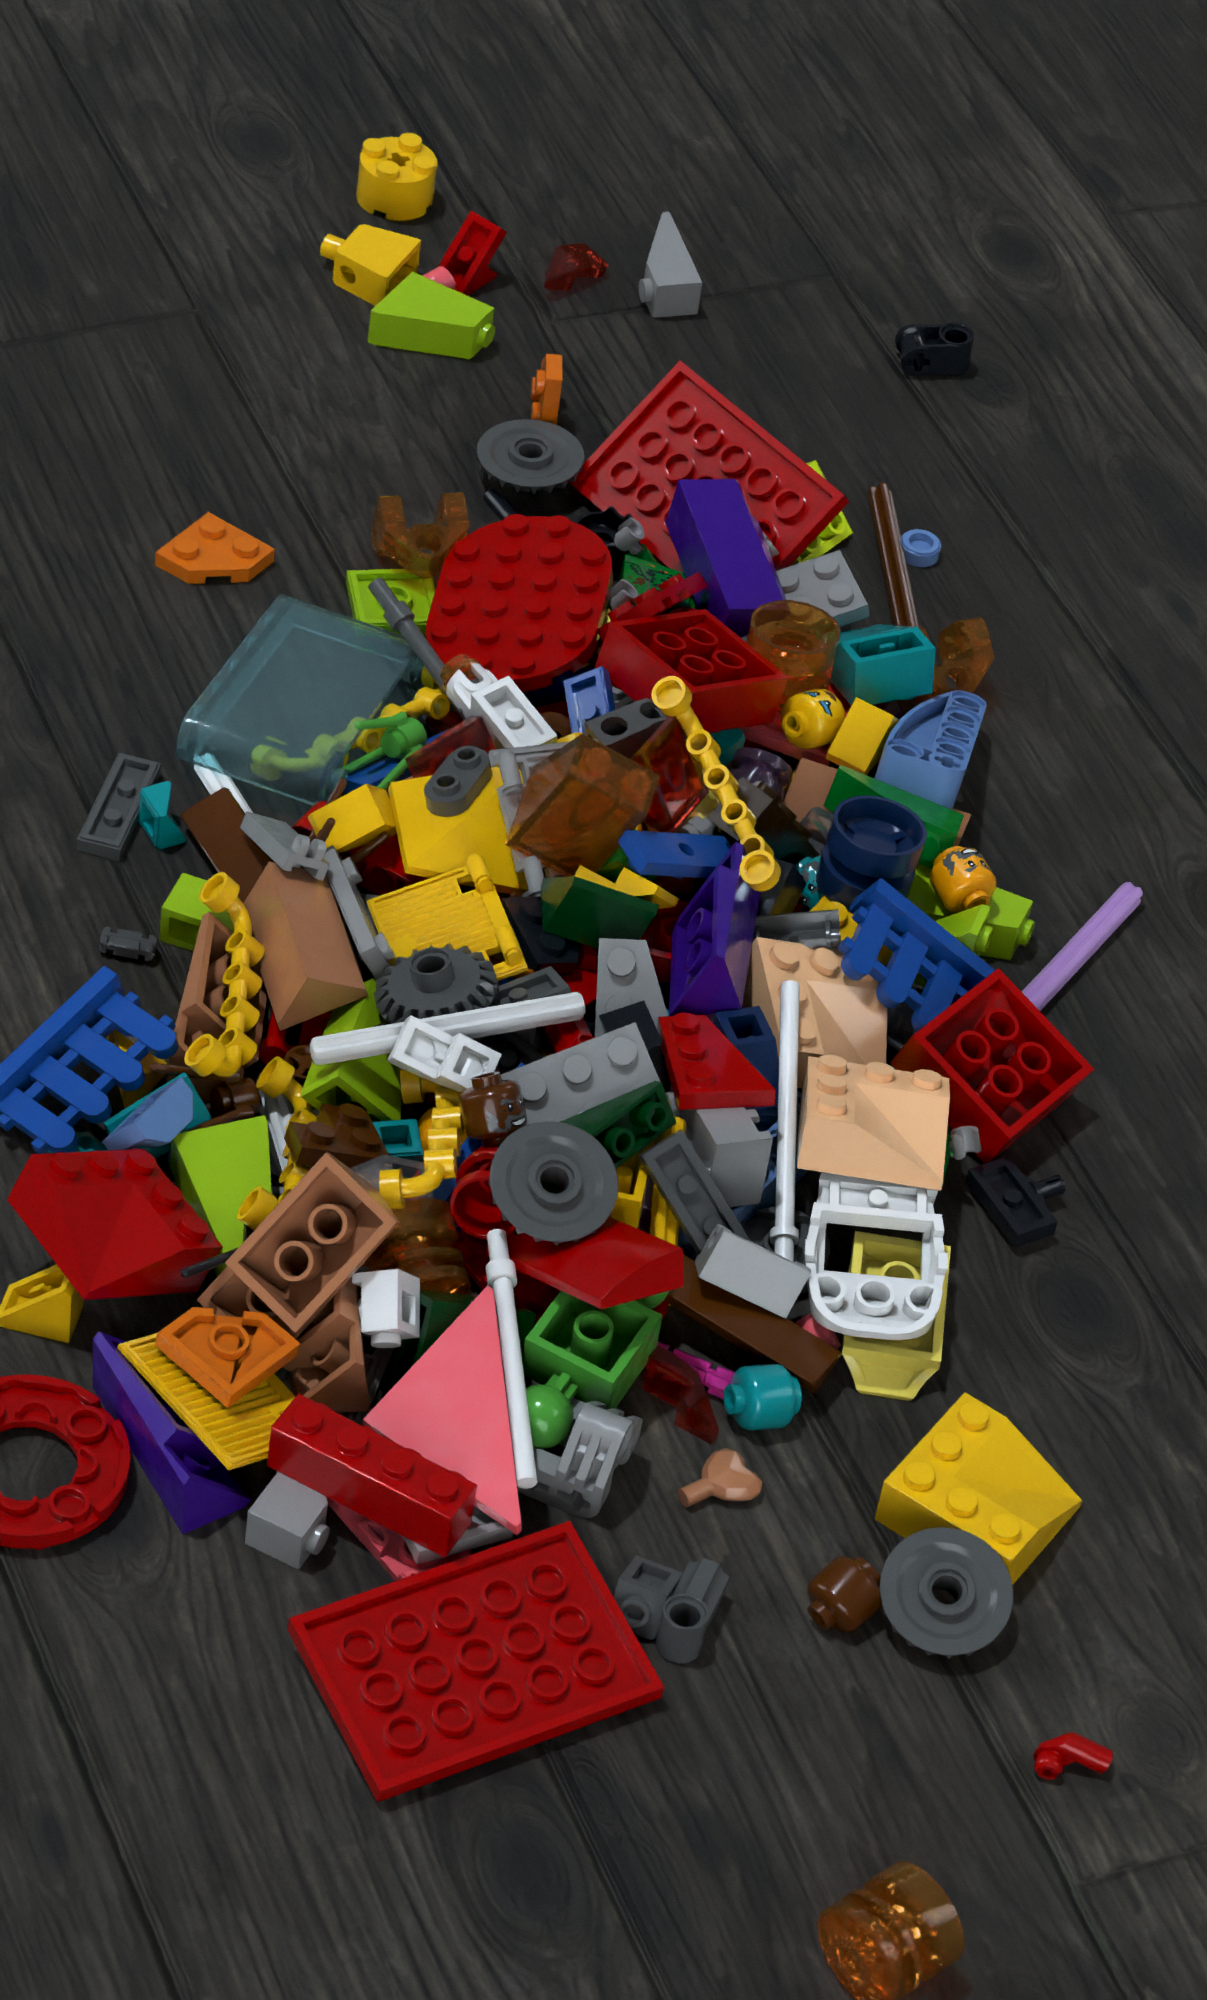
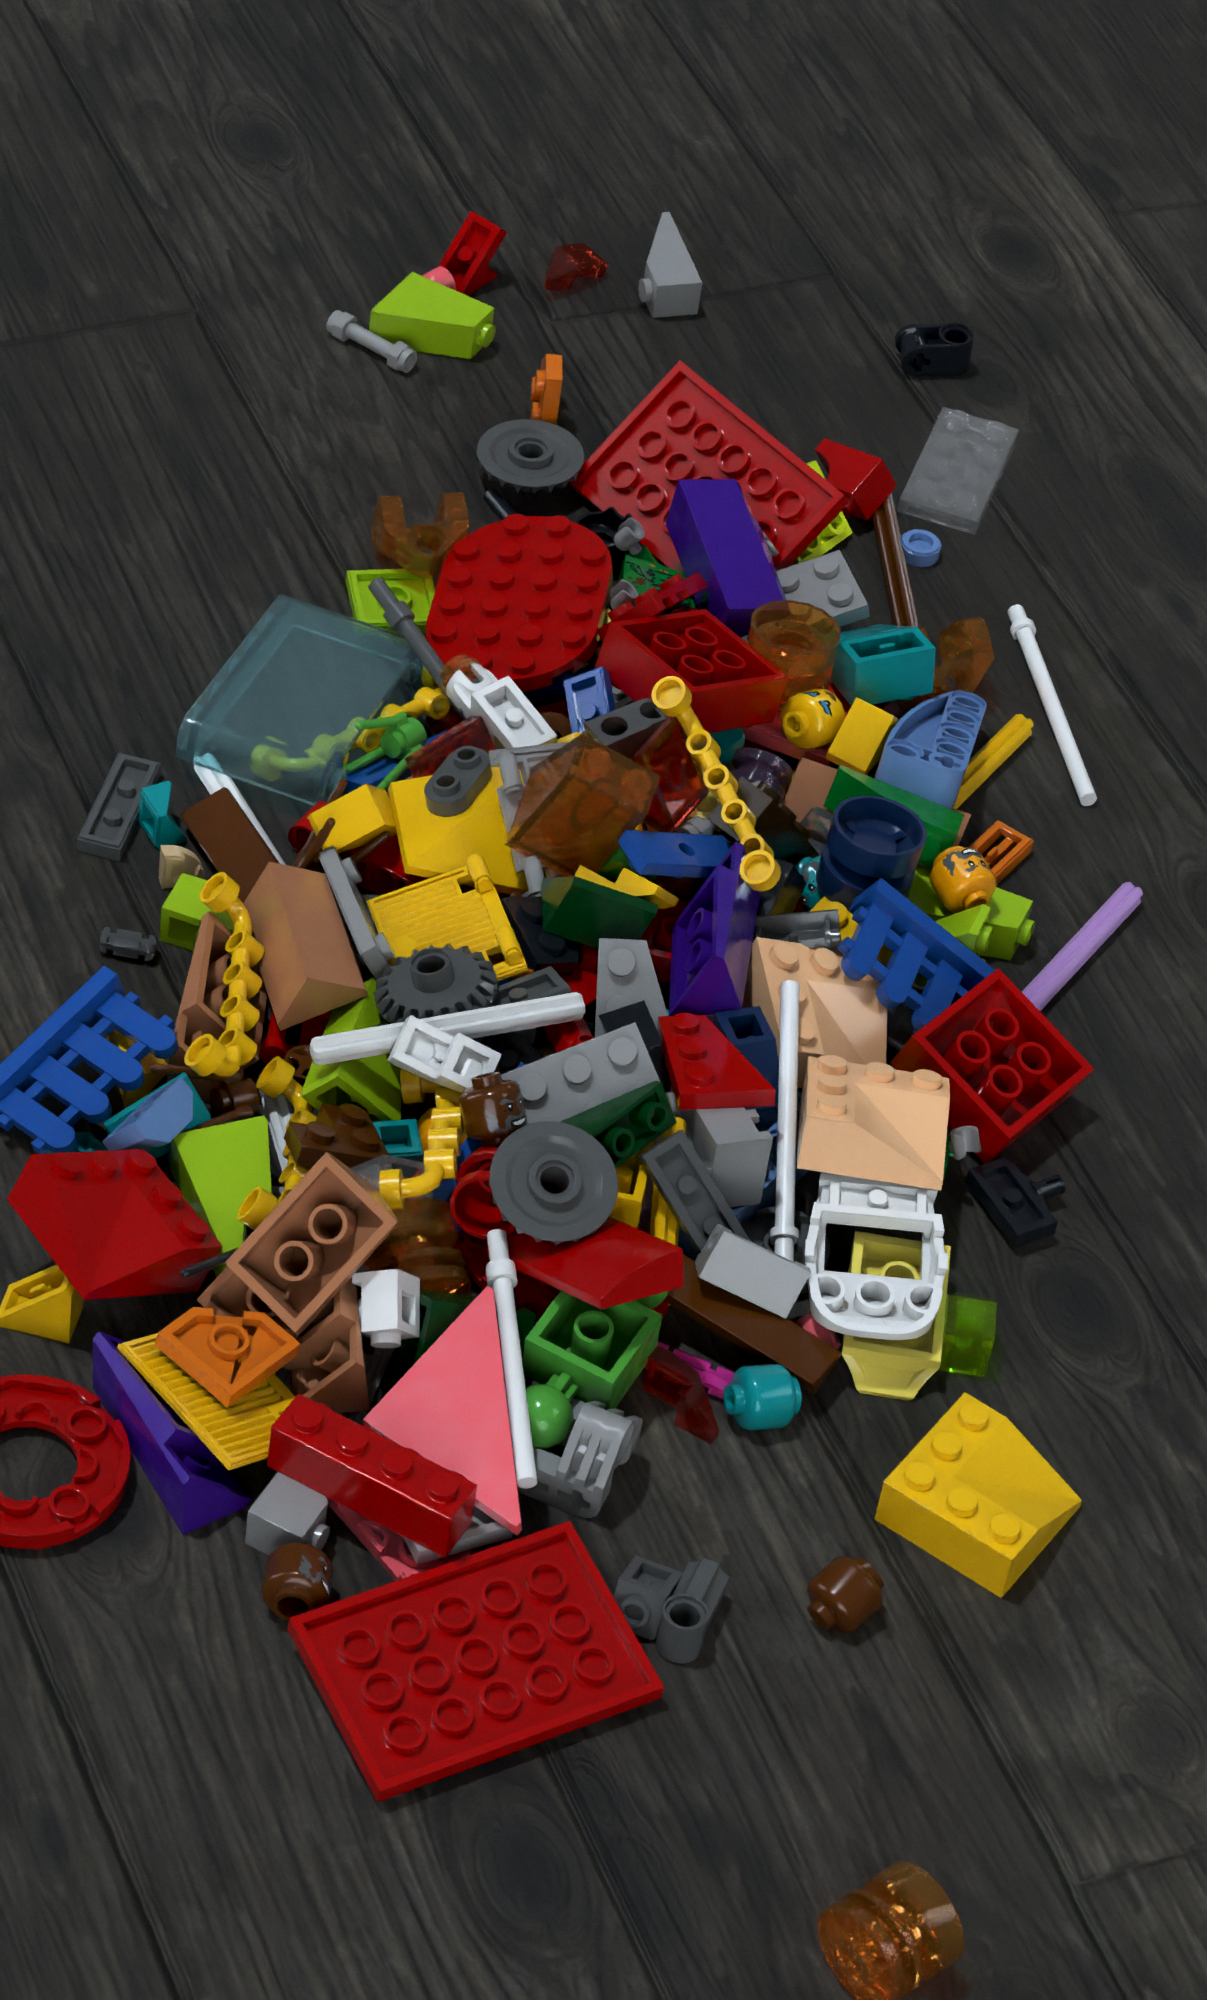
orange plate [155,512,275,584] -> none
light grey hinge [240,811,329,880] -> none
yellow torso [320,224,421,306] -> none
yellow brick [356,133,437,221] -> none
nougat rock [678,1448,762,1508] -> none
dark grey gear [879,1527,1013,1659] -> none
red arm [1033,1732,1113,1780] -> none
none -> tan tile [158,845,206,889]
none -> reddish brown head [261,1543,333,1621]
none -> light grey bar [326,310,418,373]
none -> red arch [815,438,897,521]
none -> clear plate [897,407,1019,535]
none -> clear neon green slope [939,1291,997,1377]
none -> yellow axle [953,714,1034,809]
none -> orange tile [968,820,1034,885]
none -> white bar [1008,604,1097,806]

